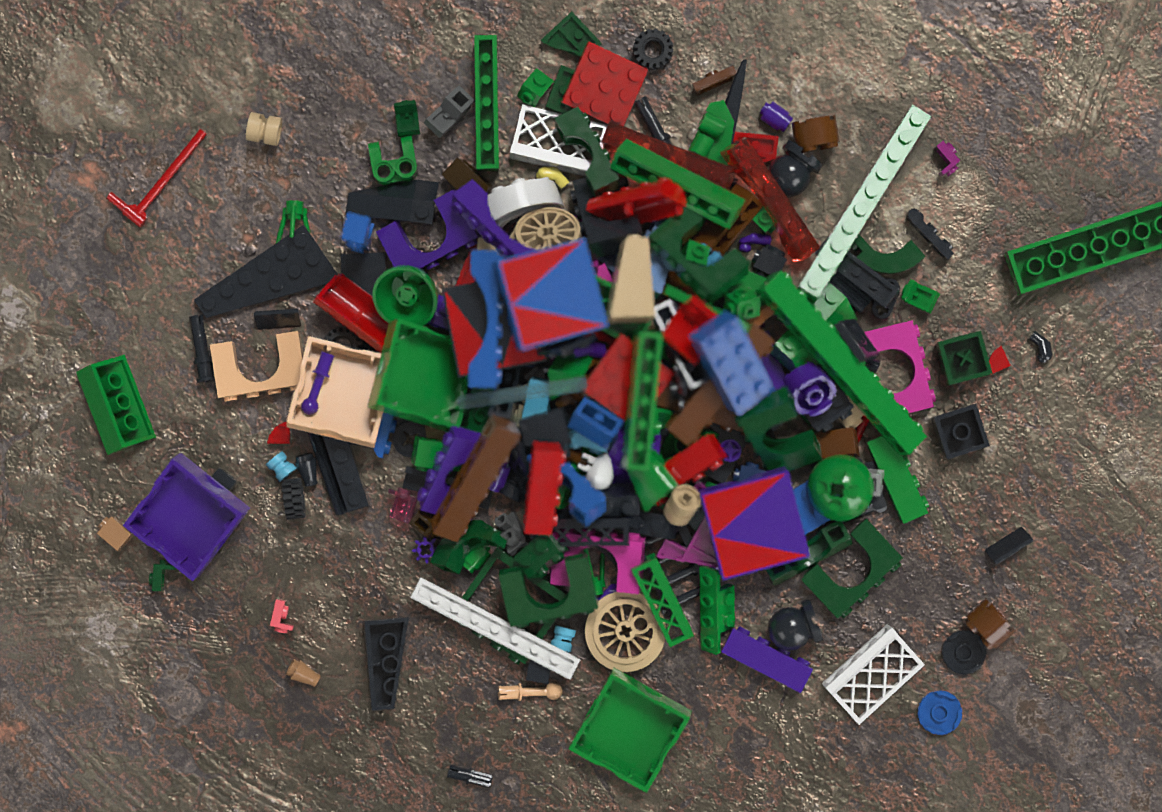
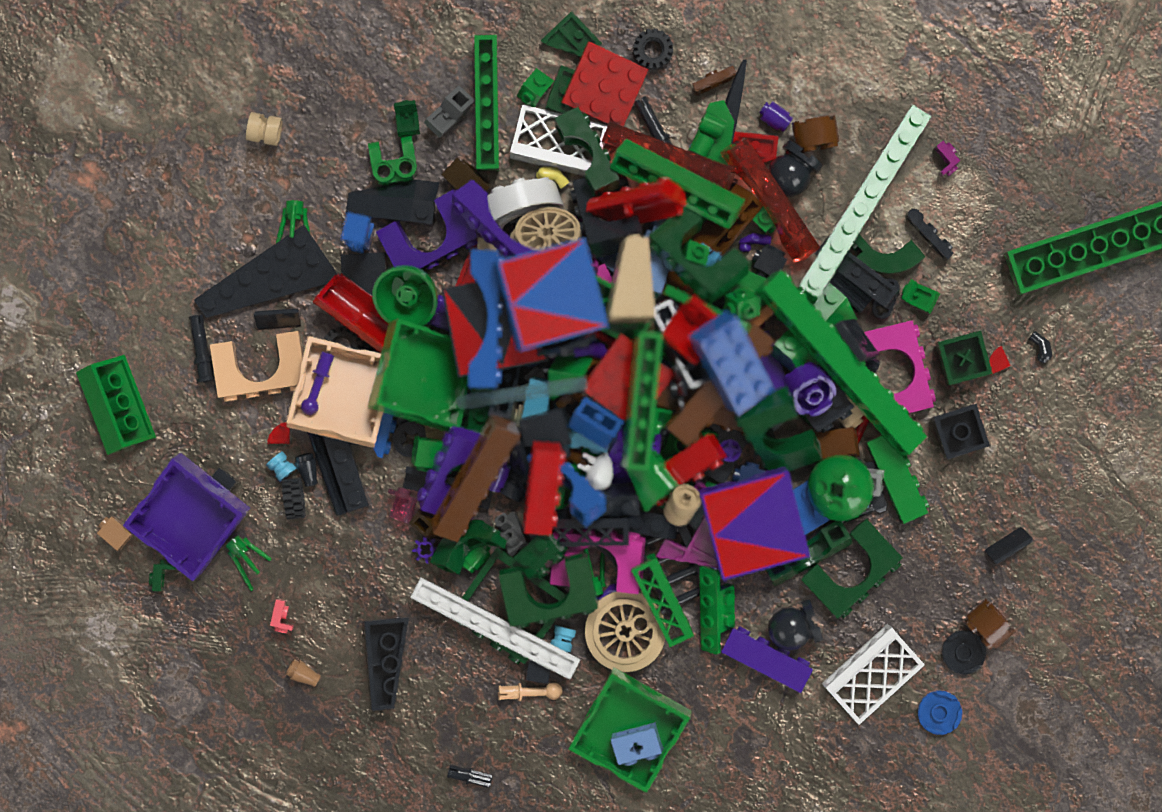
red bar [106,129,207,228] -> none
none -> green plant [225,535,271,591]
none -> medium blue brick [611,723,663,766]

